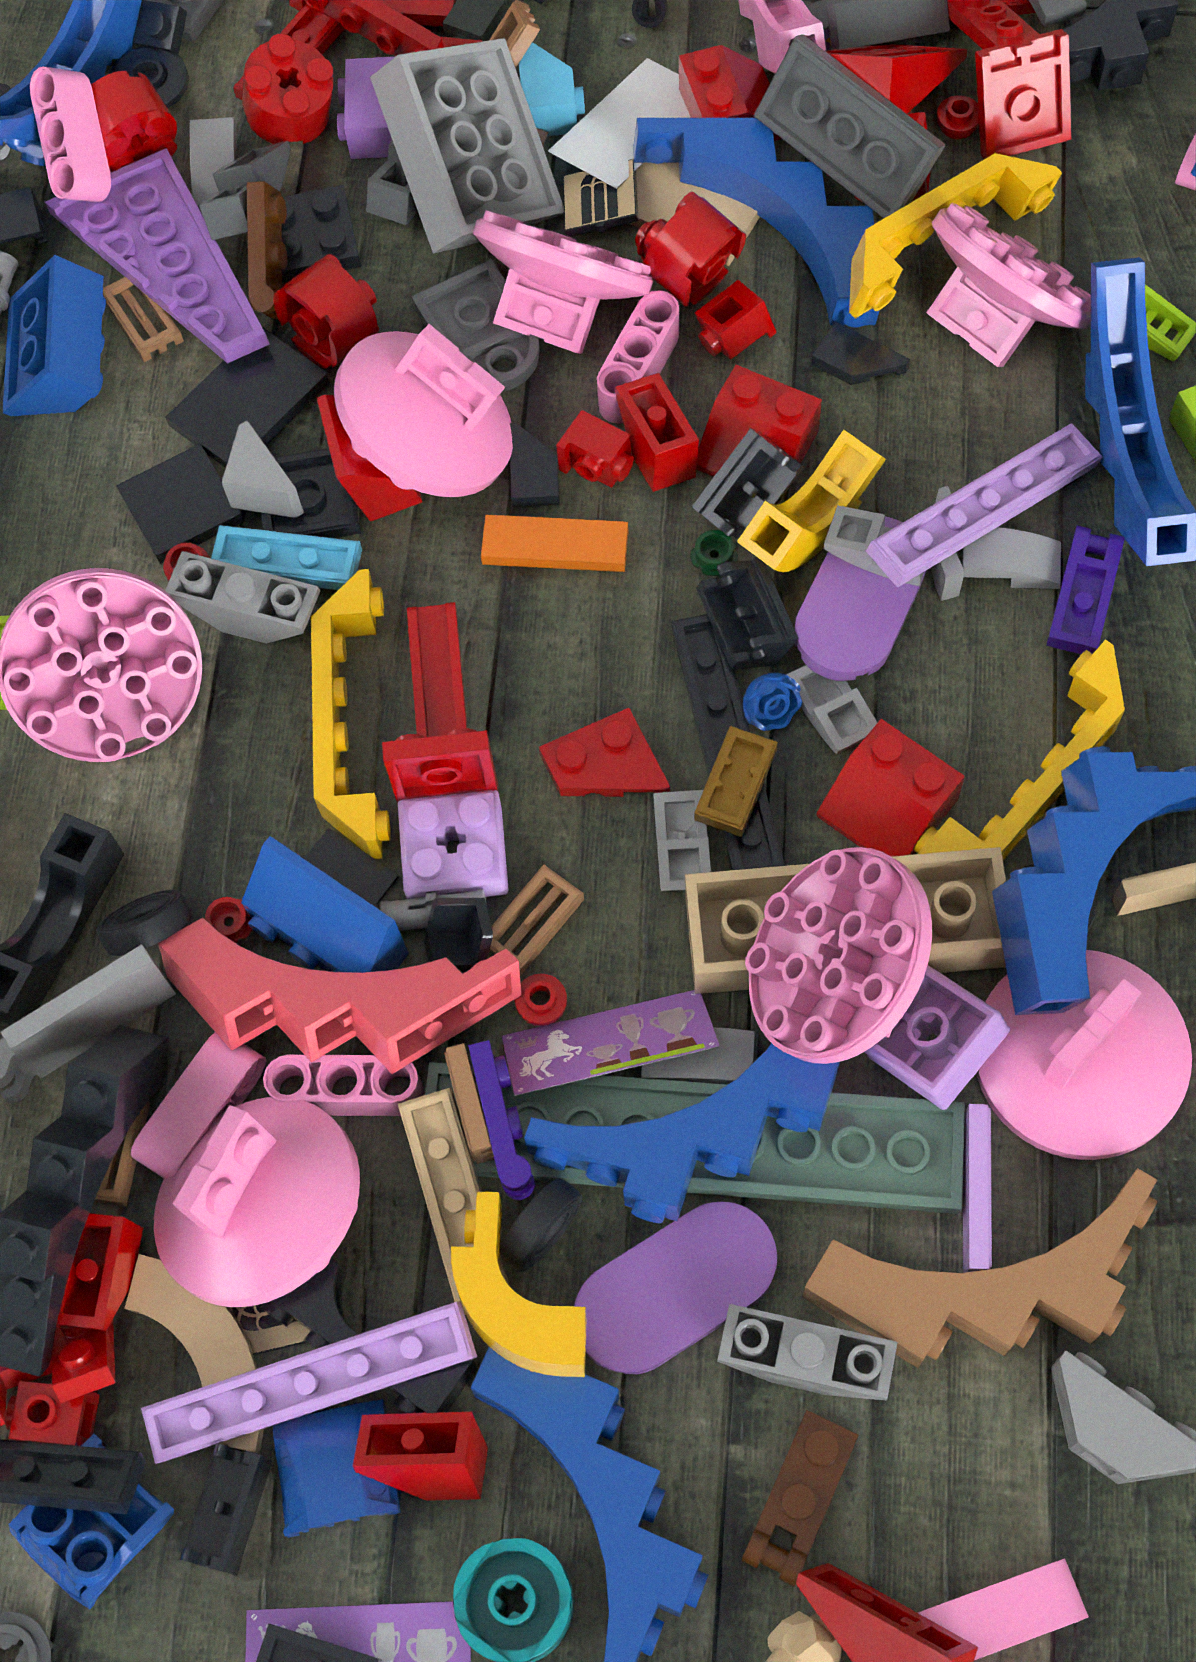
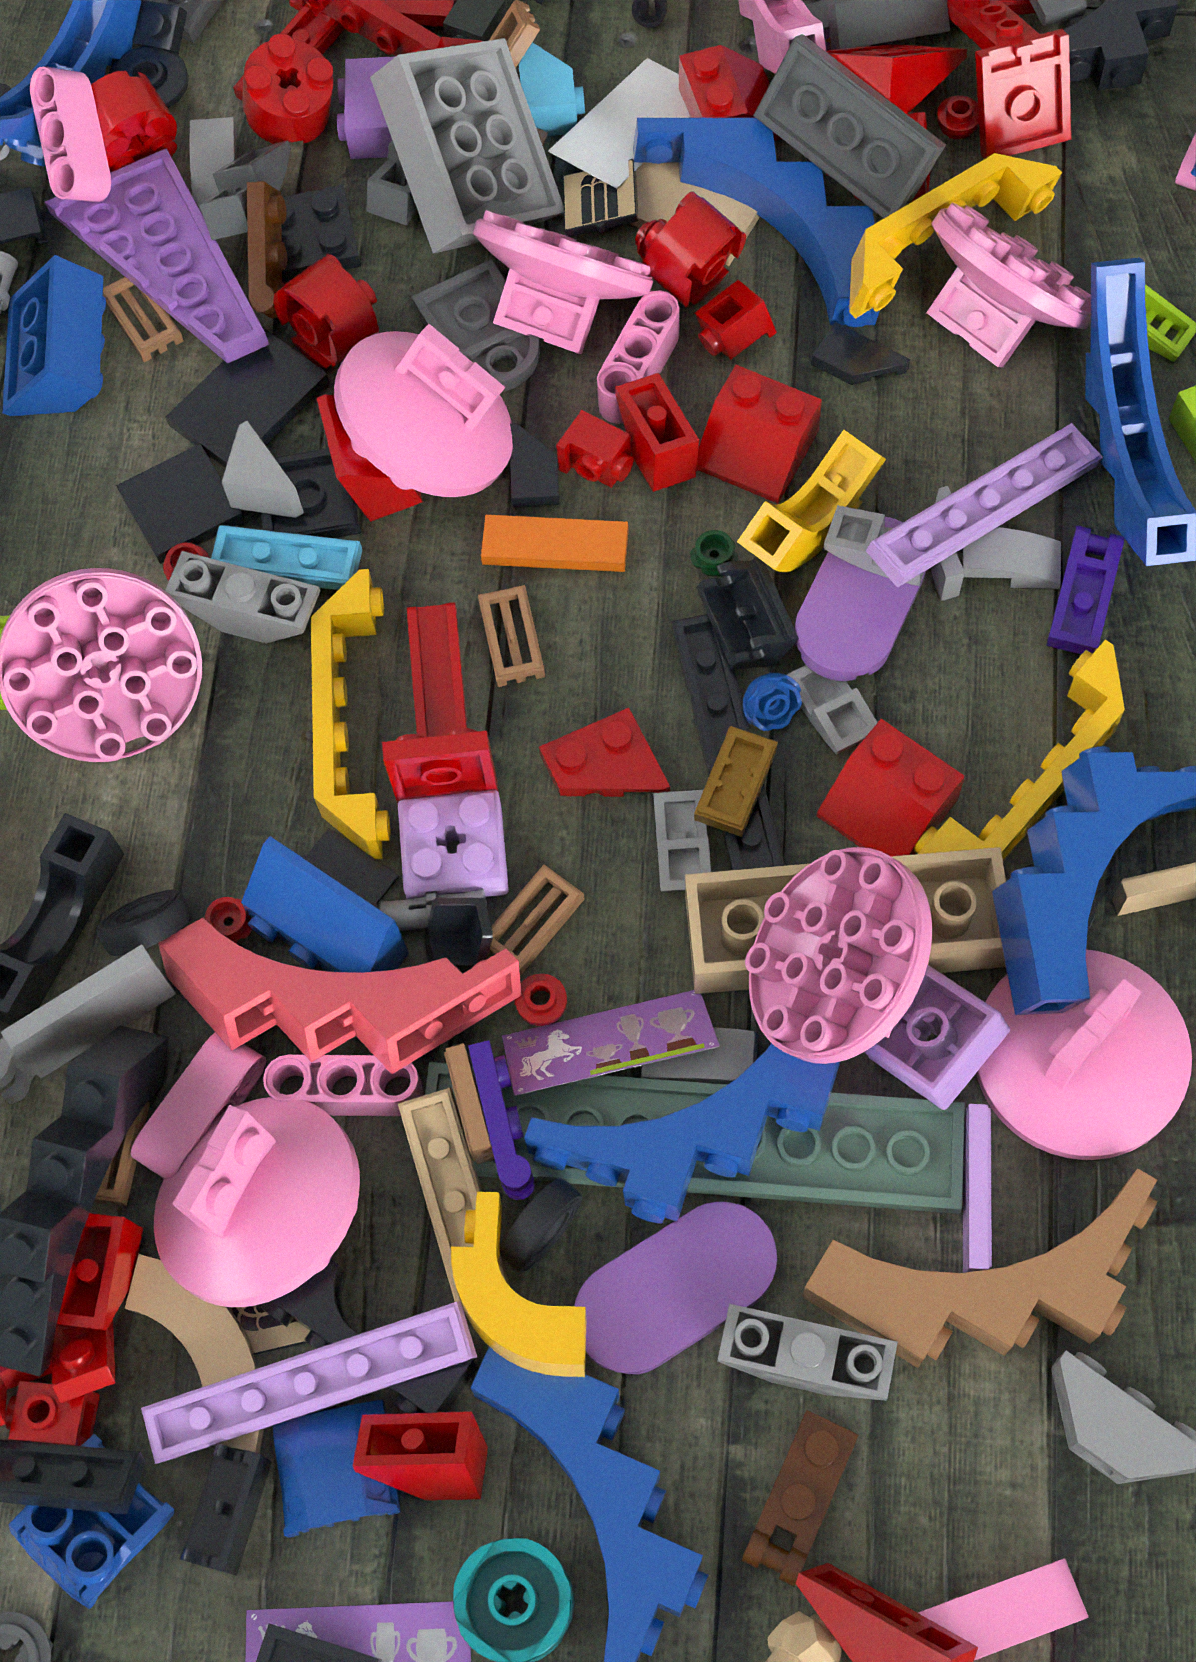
black hinge [692,428,805,540] -> none
none -> medium nougat tile [478,585,545,687]

